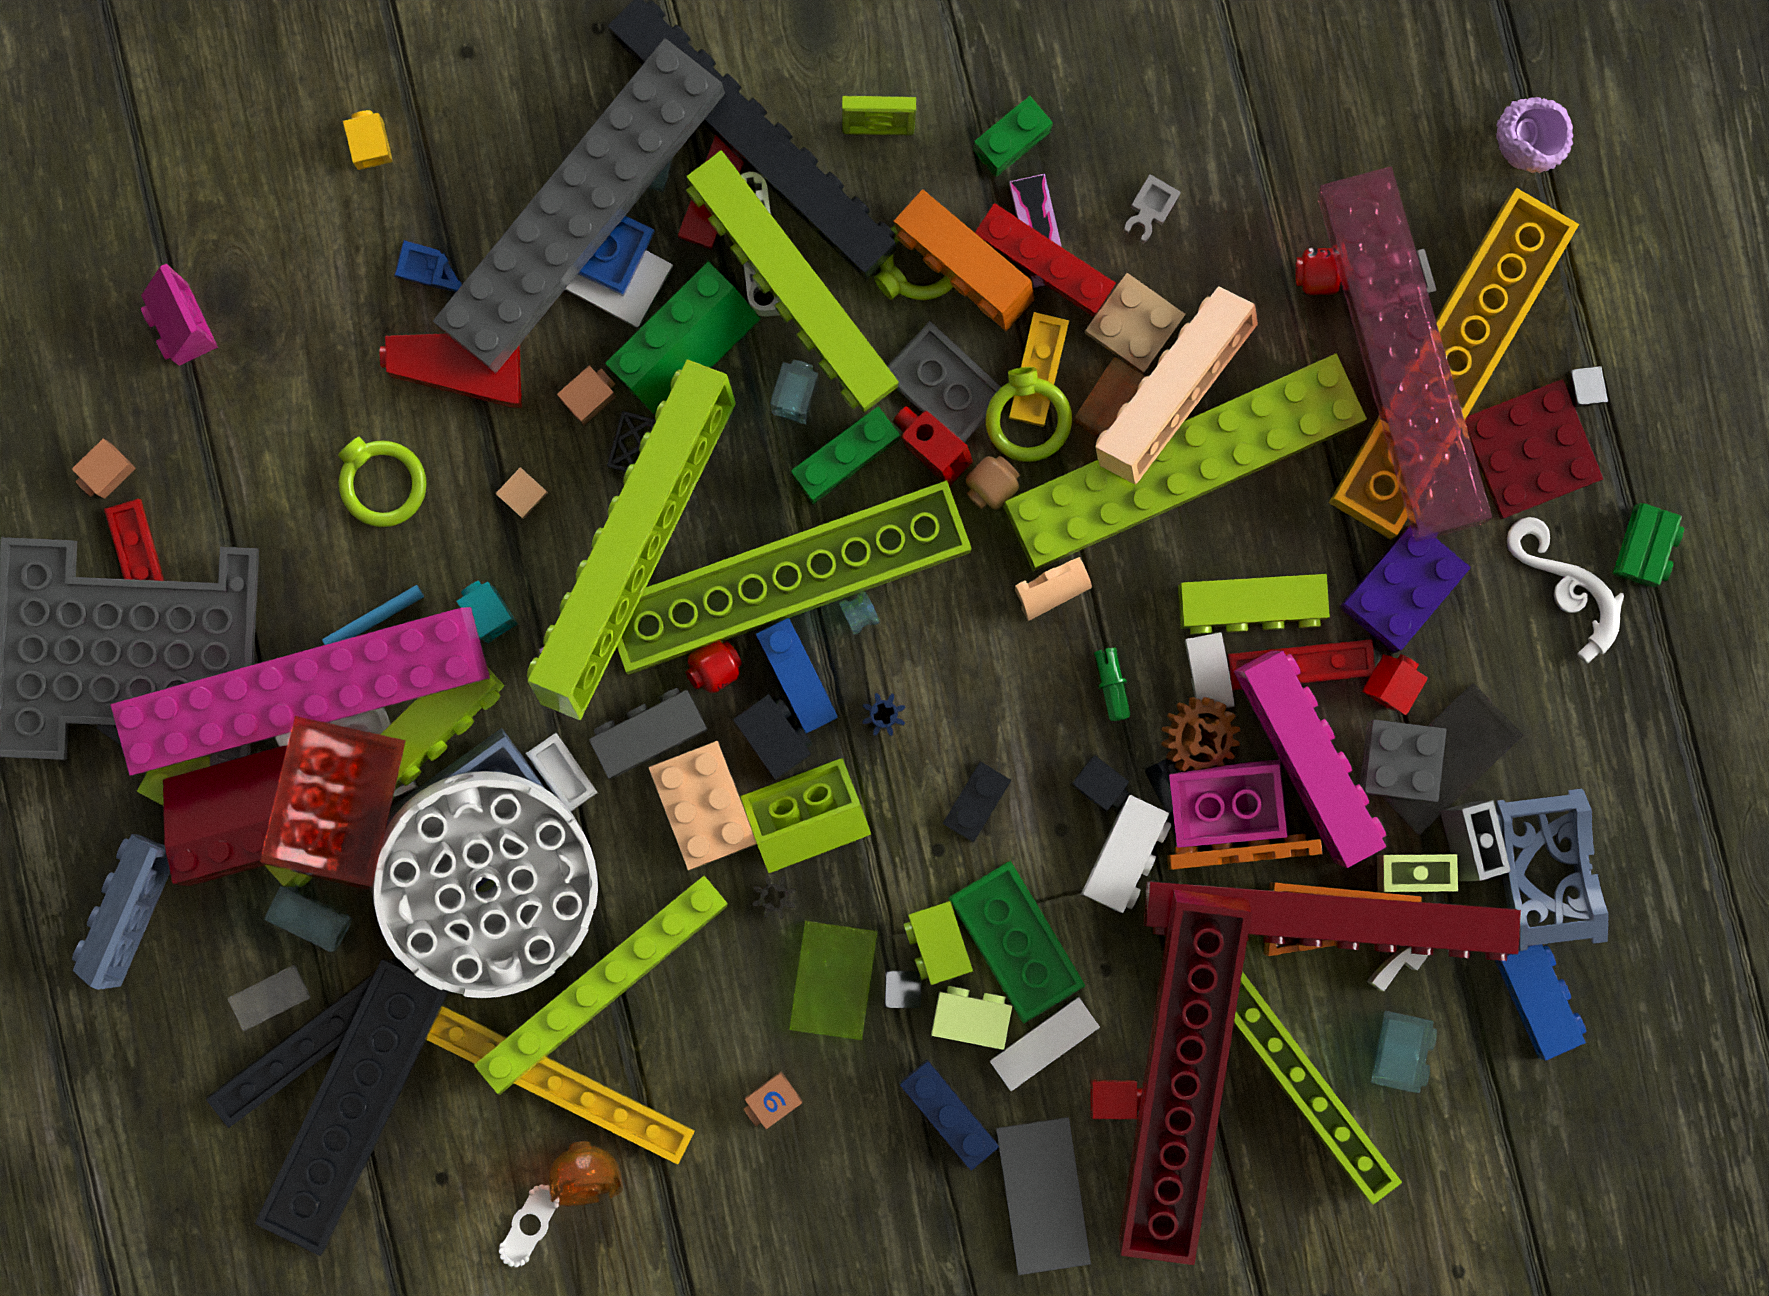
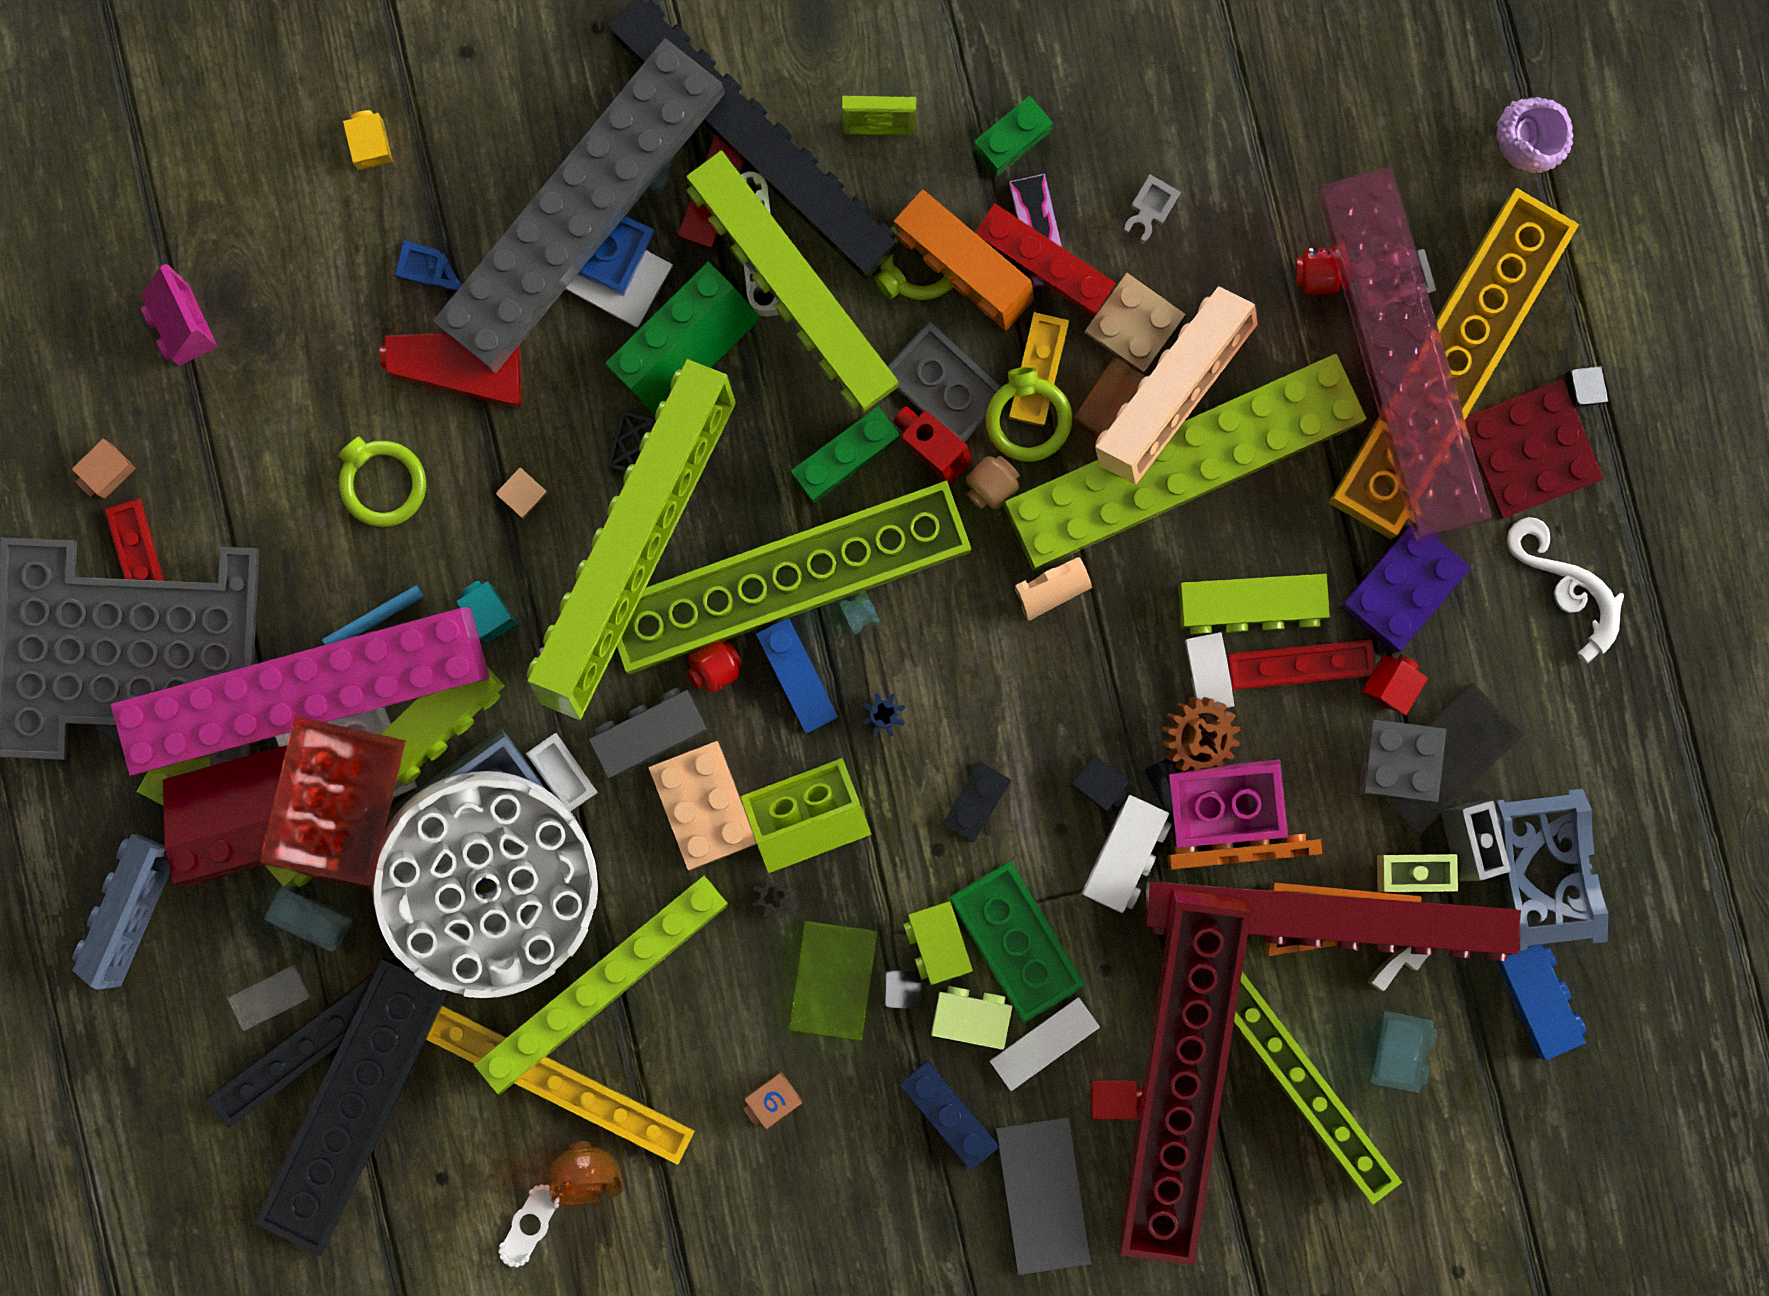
nougat brick [557,365,616,426] -> none
black brick [733,694,813,780] -> none
clear light blue brick [770,360,819,424] -> none
green axle [1094,647,1130,721] -> none
dark pink brick [1233,650,1387,868] -> none
green brick [1612,503,1684,588] -> none

